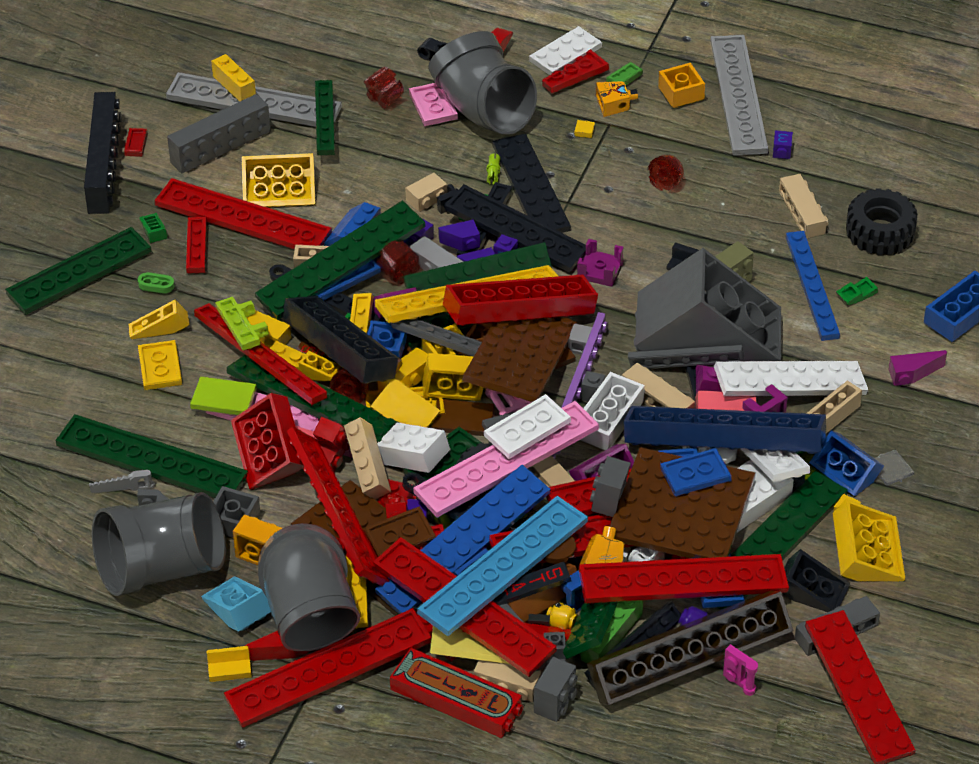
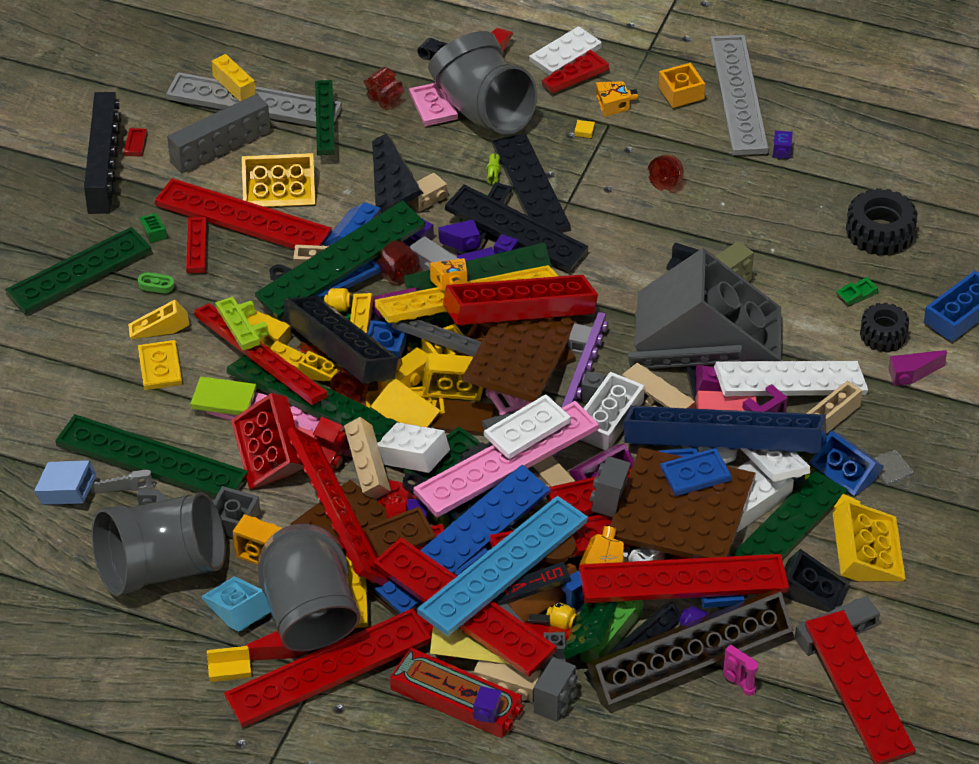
black bracket [437,184,458,214] -> none
magenta panel [577,239,624,287] -> none
bright green plate [606,62,643,85] -> none
tan brick [779,174,828,238] -> none
blue plate [786,231,840,341] -> none
none -> medium blue brick [34,461,97,505]
none -> yellow head [324,288,353,312]
none -> black wing [372,133,424,213]
none -> light orange torso [430,258,467,291]
none -> dark purple brick [473,686,501,723]
none -> black tyre [860,303,909,352]

